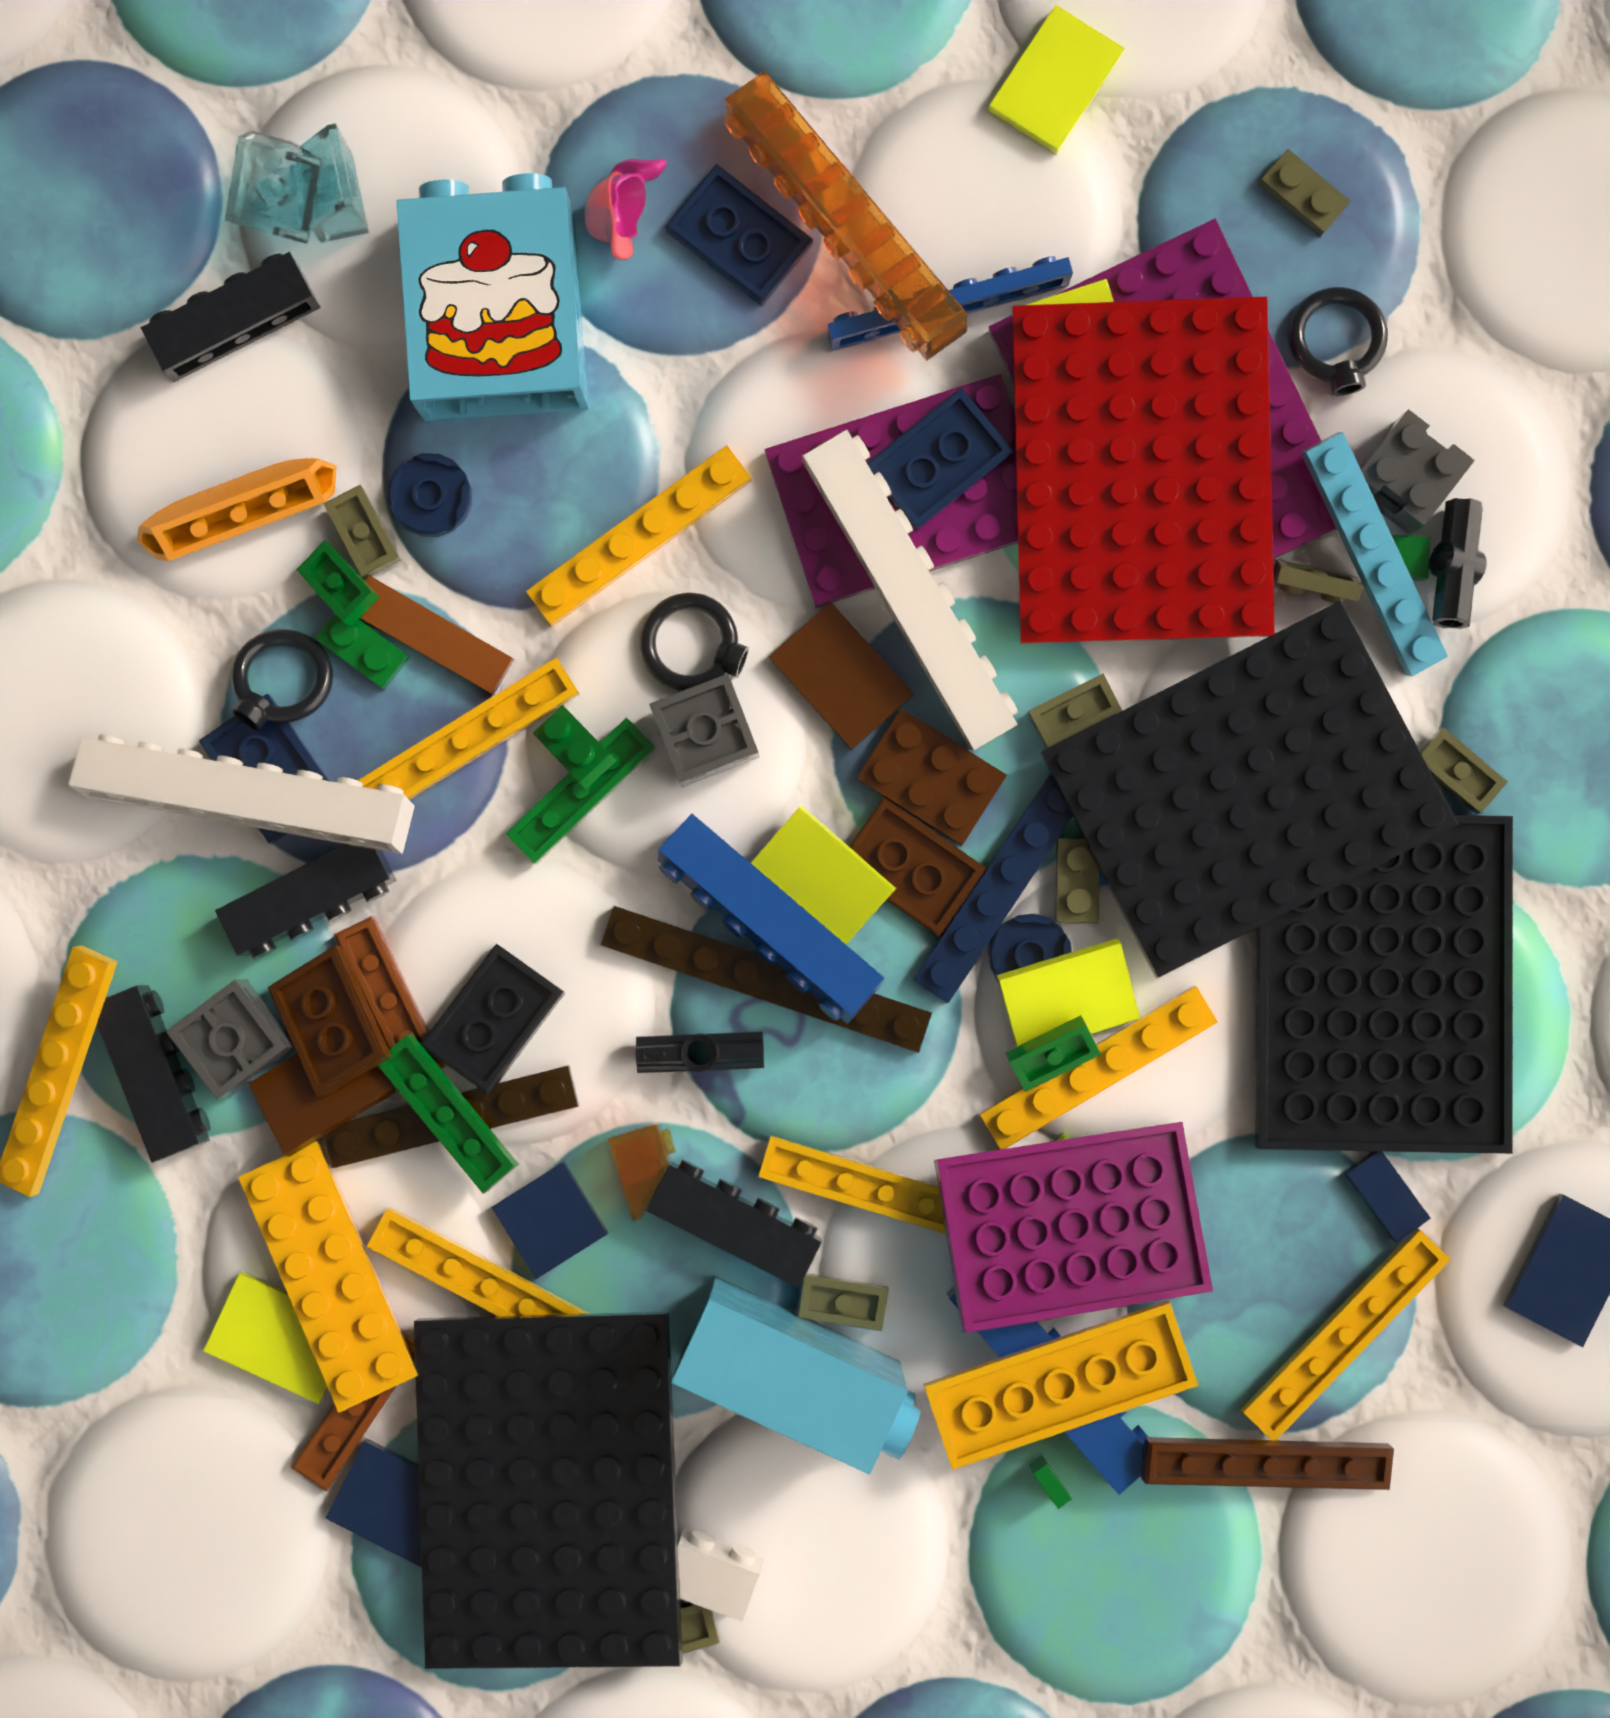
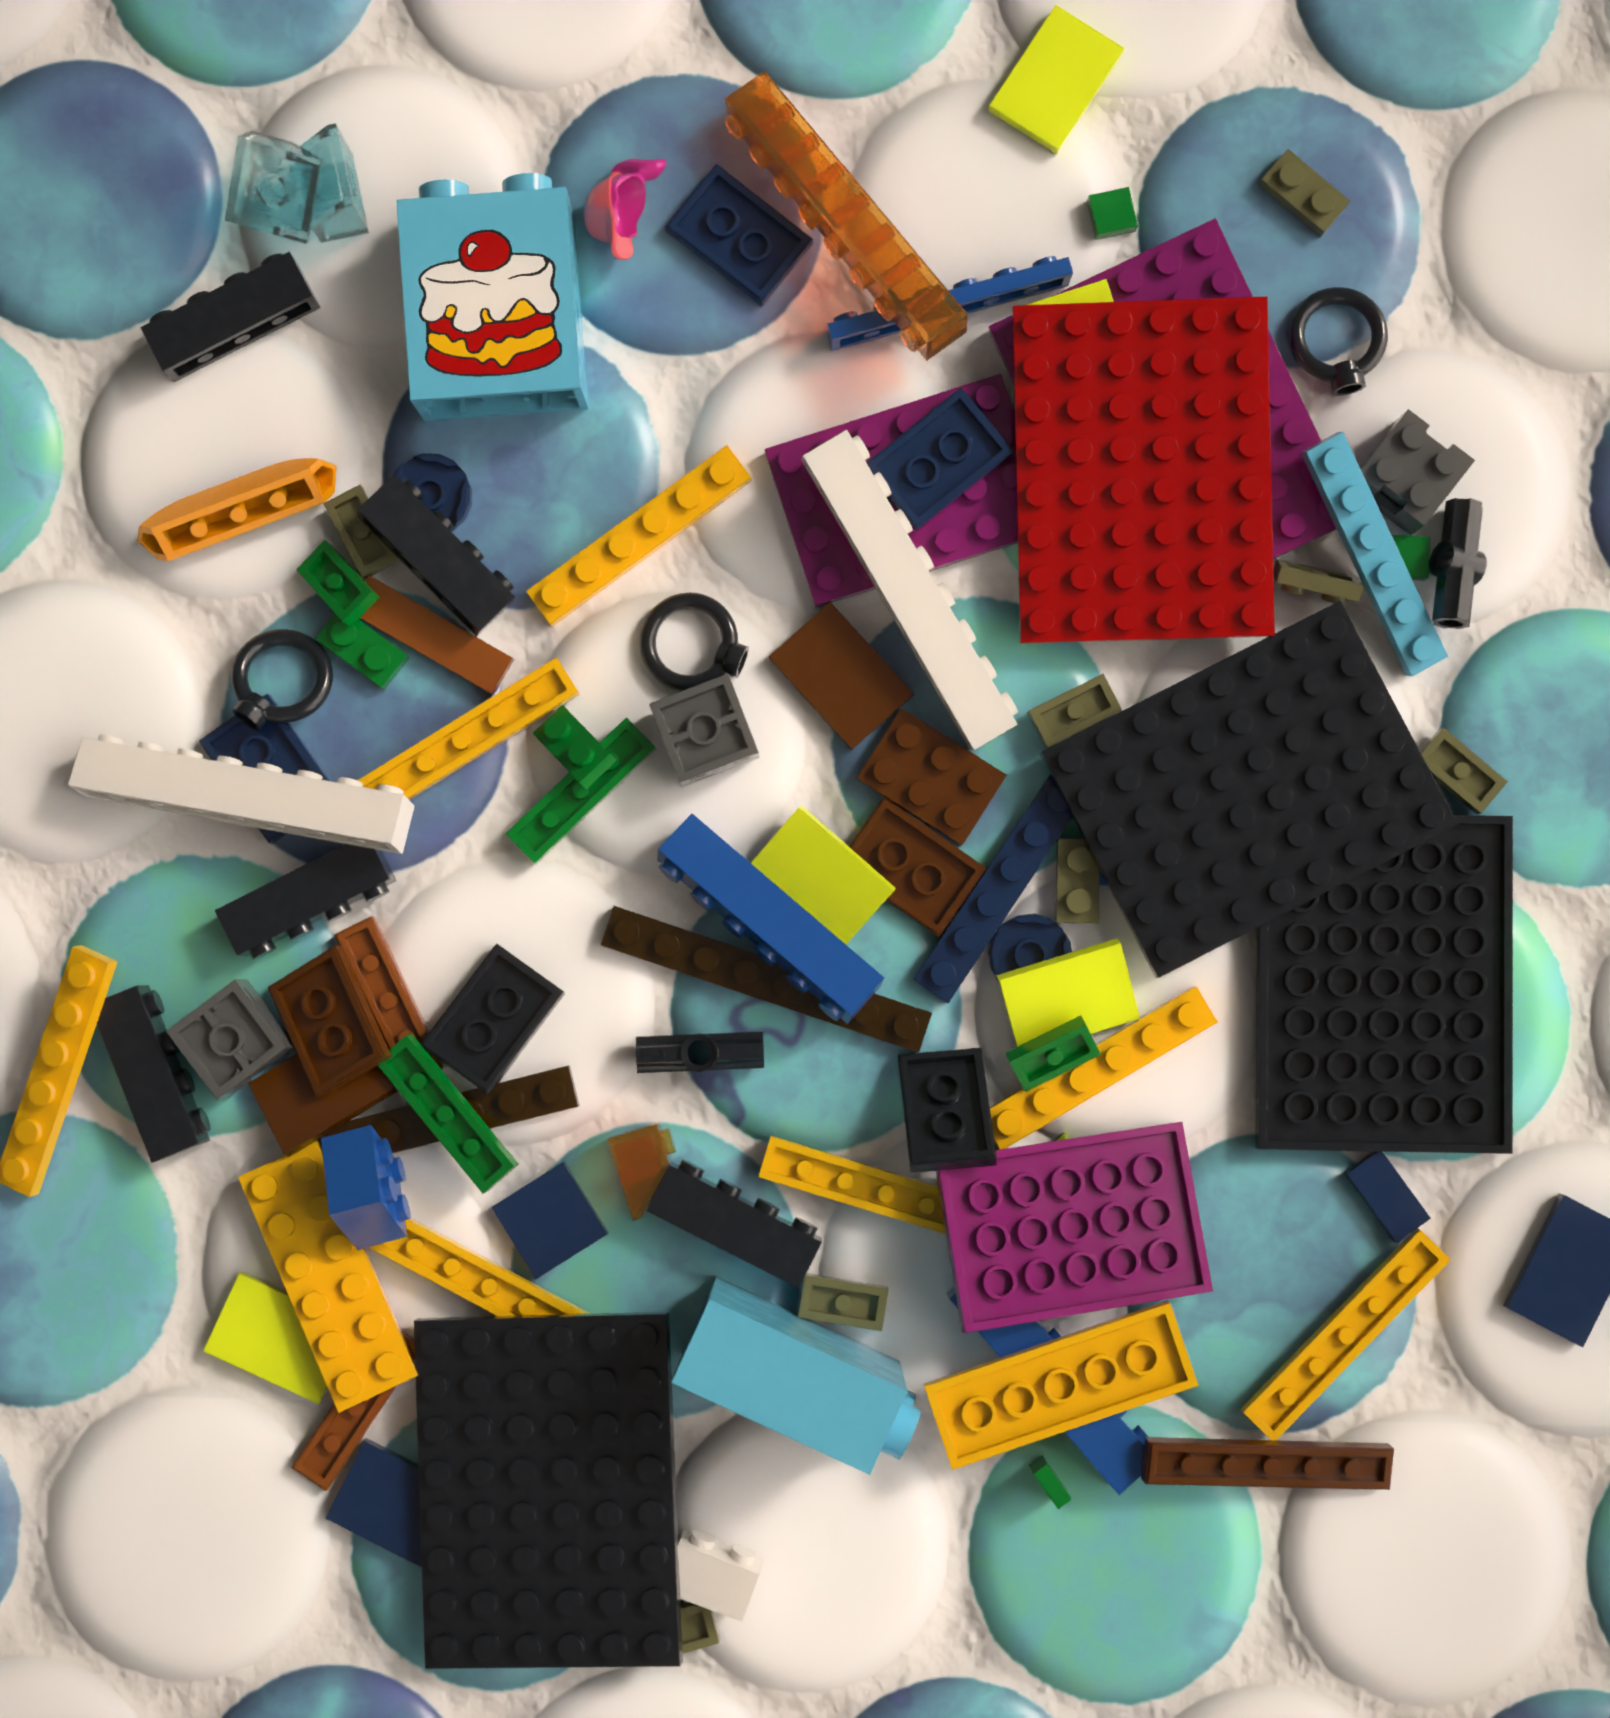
none -> blue brick [321,1125,411,1250]
none -> black brick [357,474,515,637]
none -> black tile [898,1048,997,1173]
none -> green tile [1087,187,1138,240]

